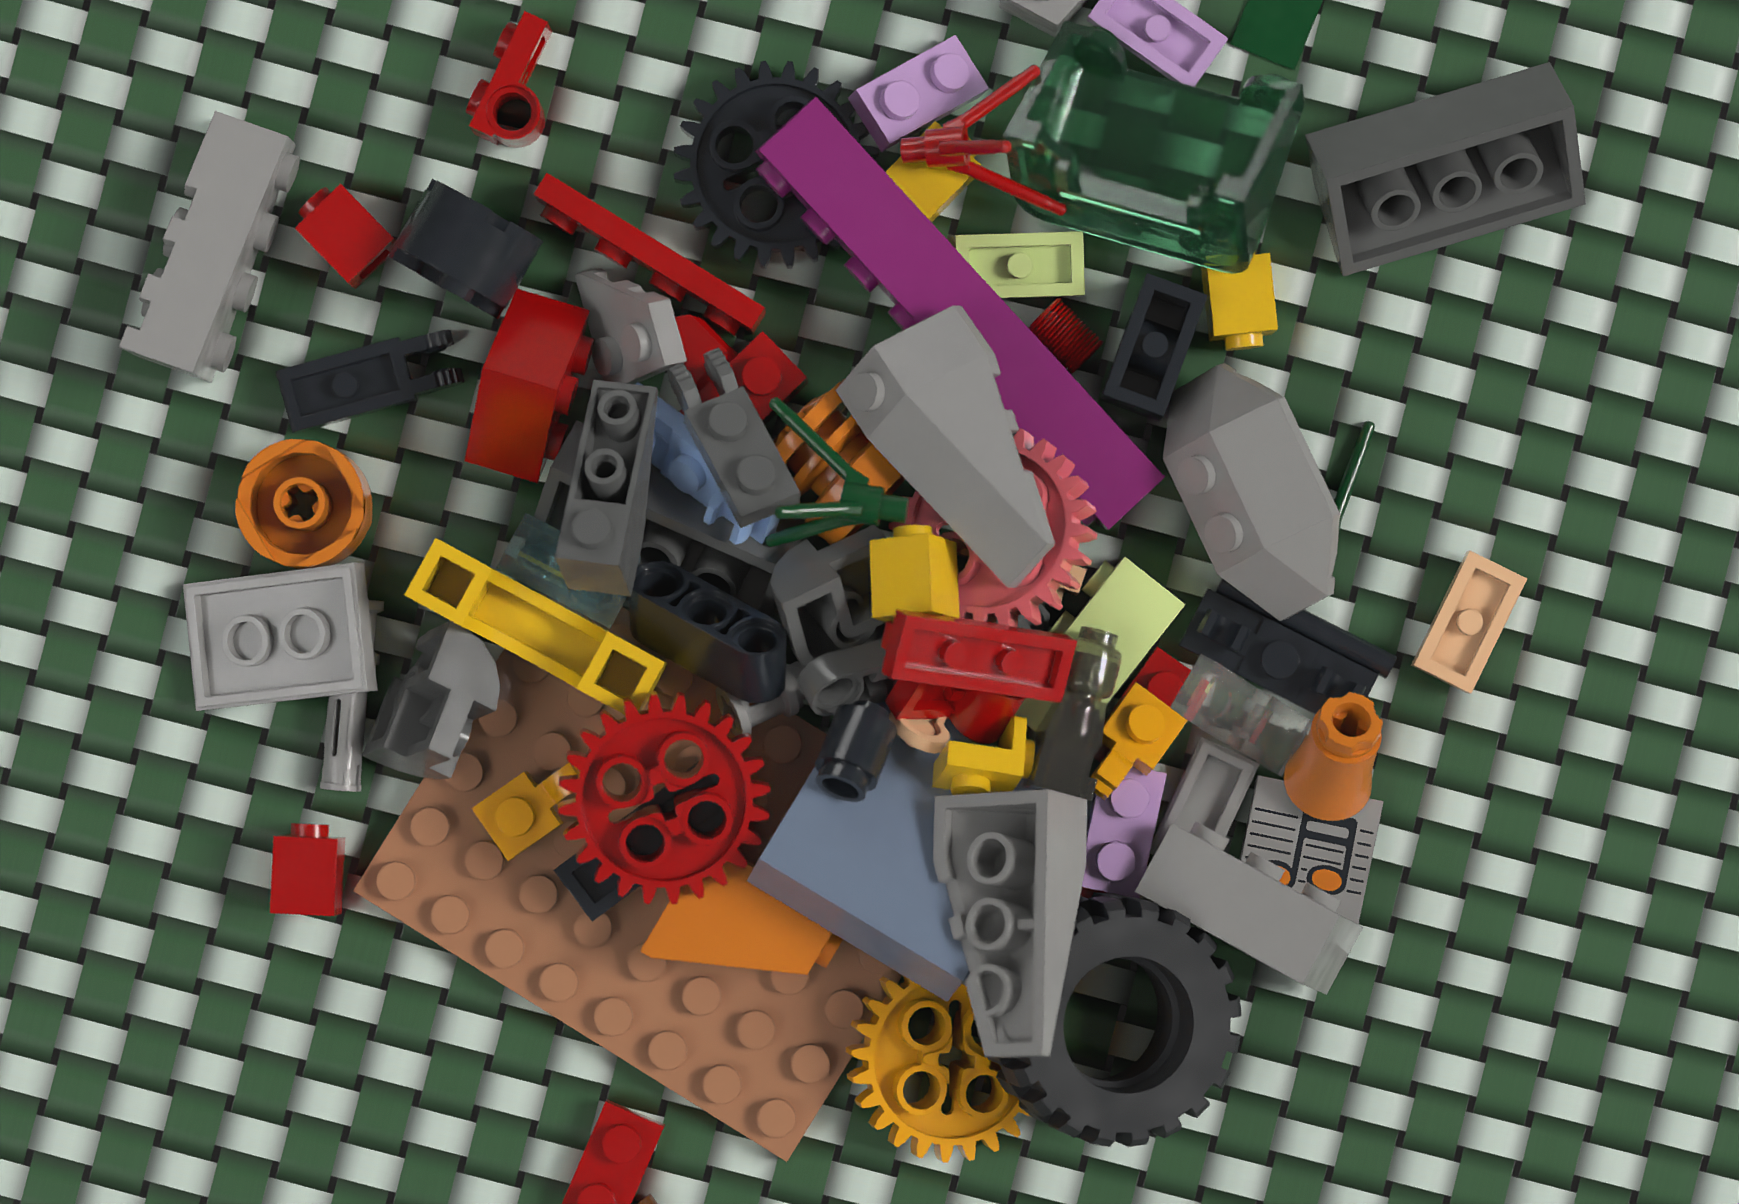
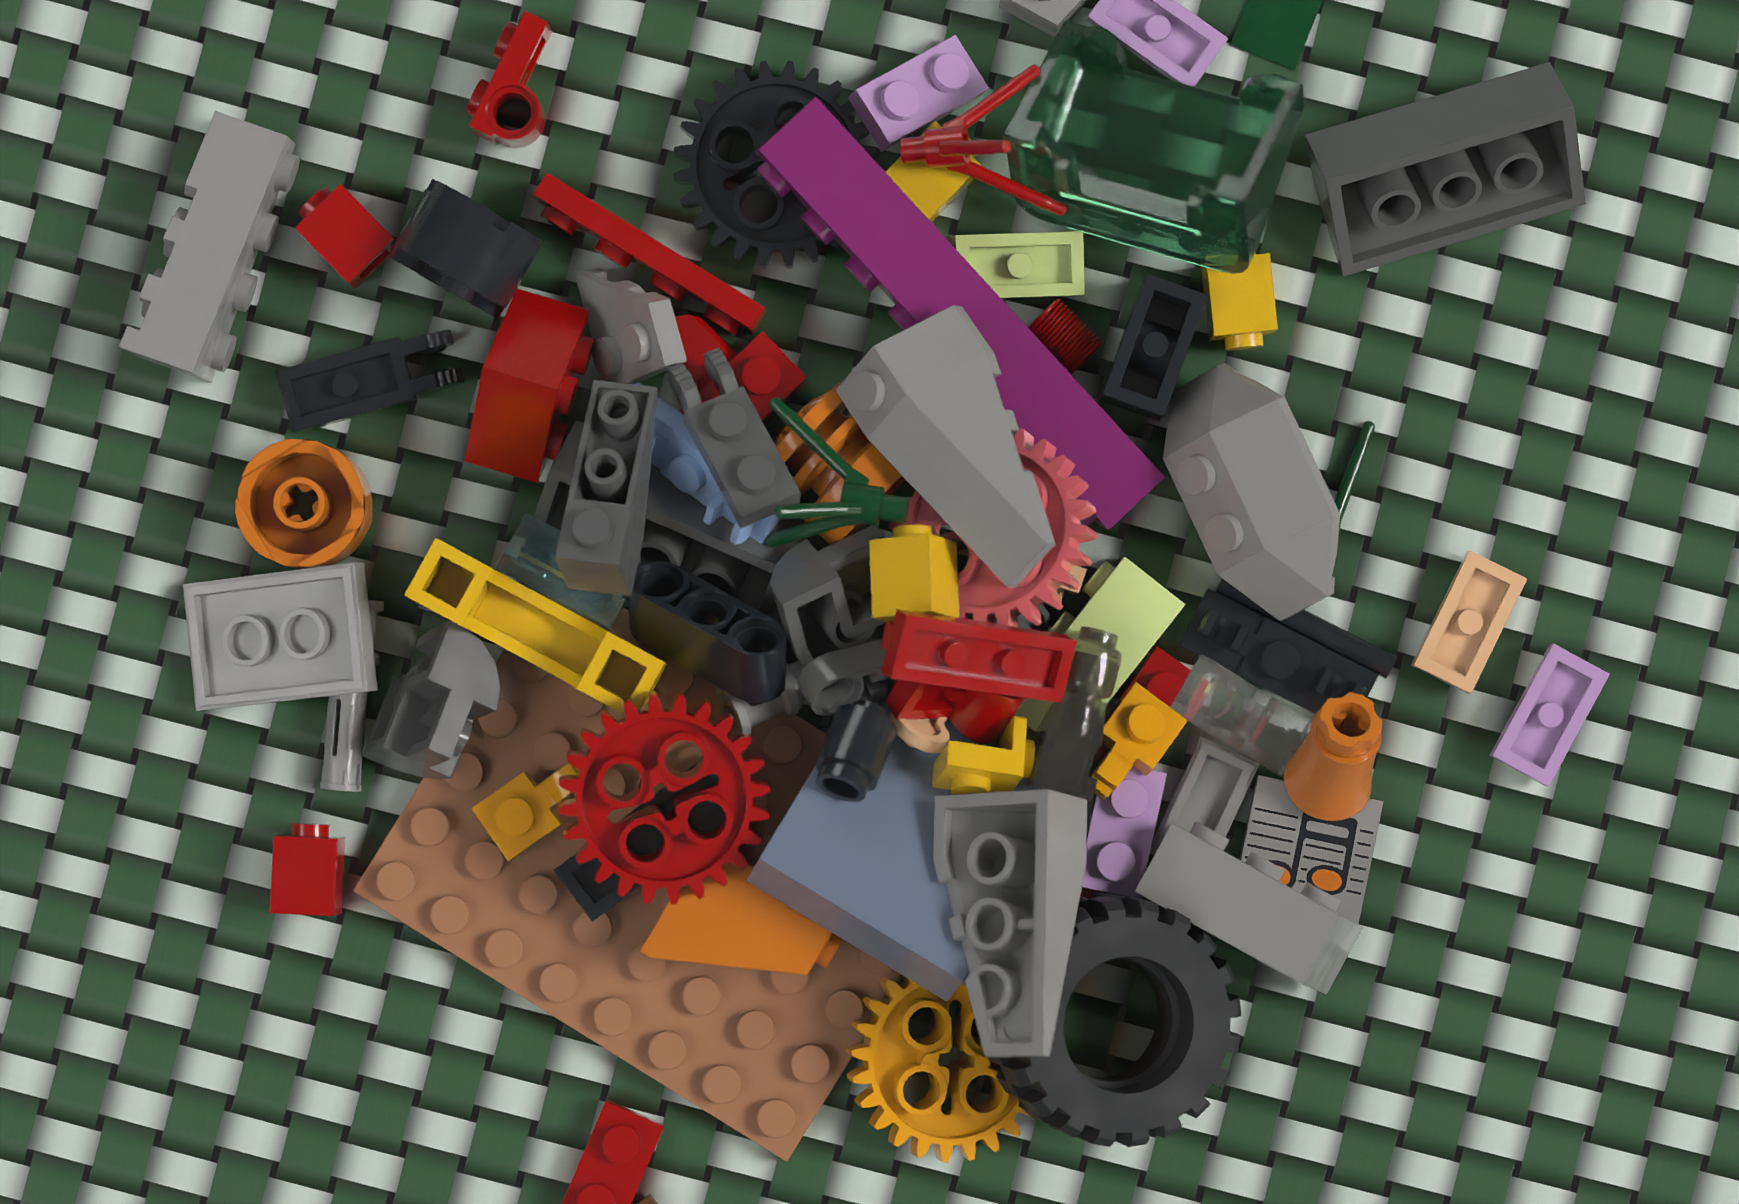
none -> lavender plate [1489,643,1610,786]

